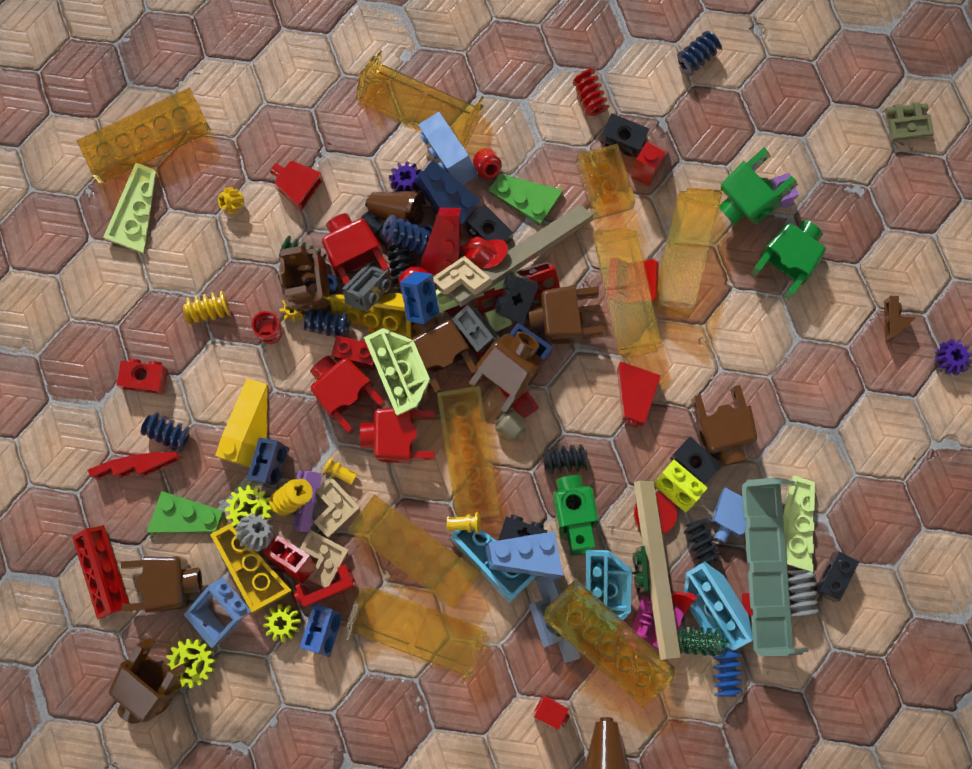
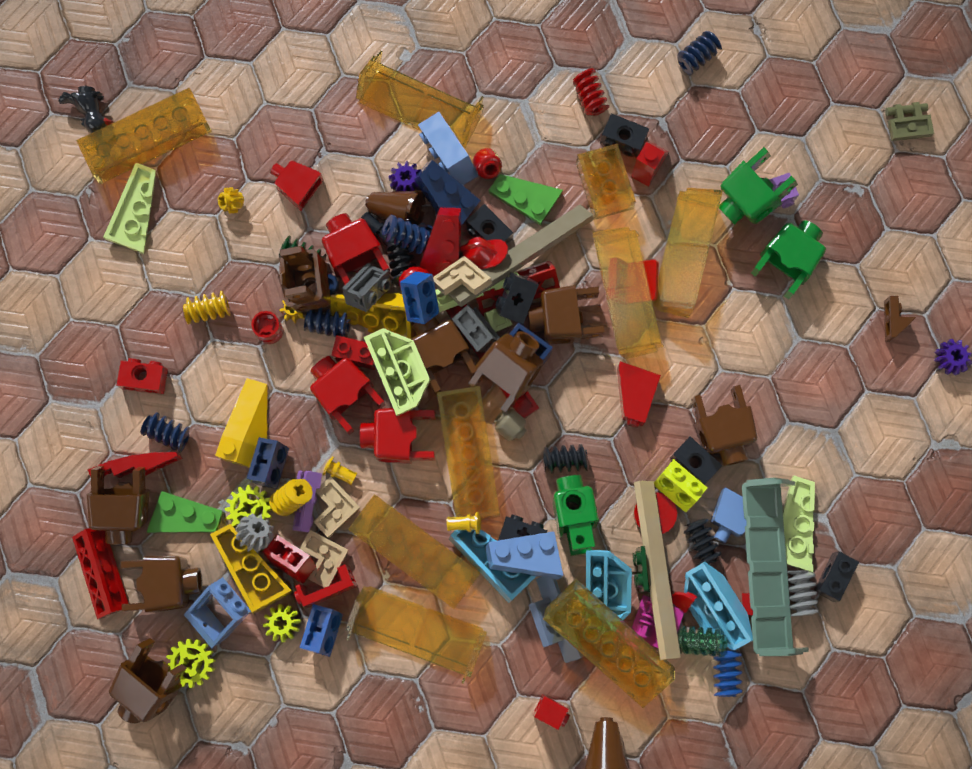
none -> black animal [58,86,113,135]
none -> reddish brown piece [86,466,150,545]

